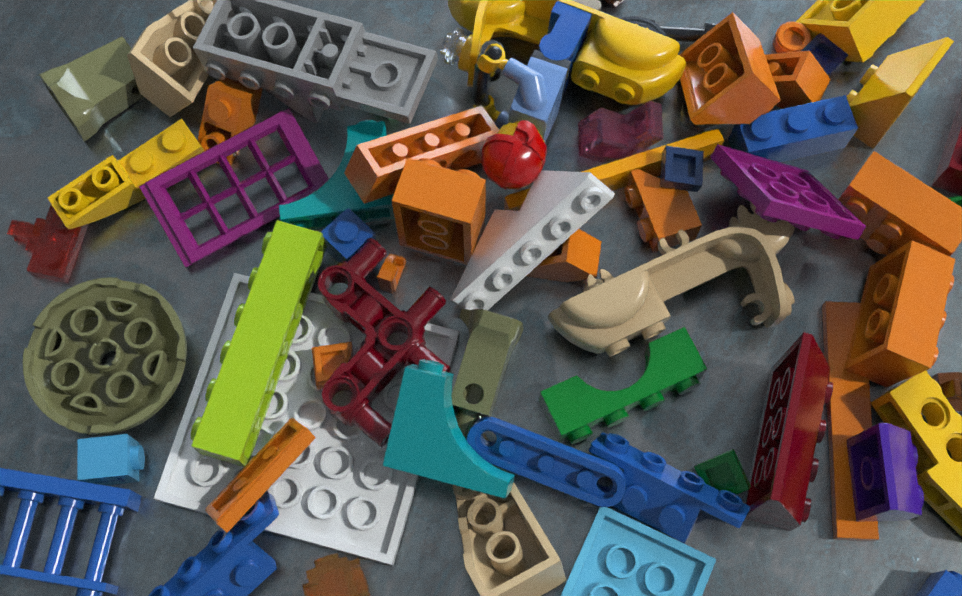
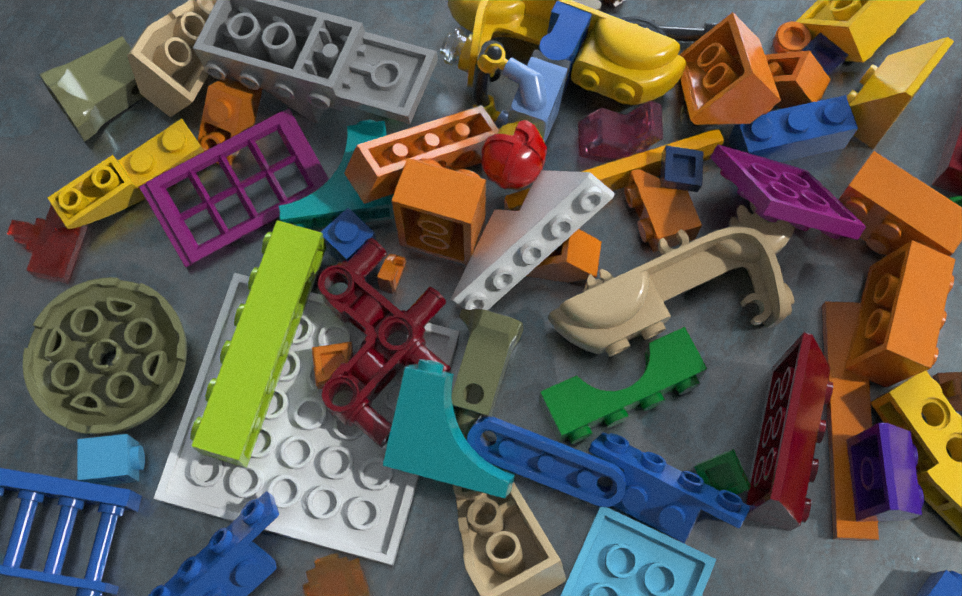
orange tile [205,418,316,533] -> none

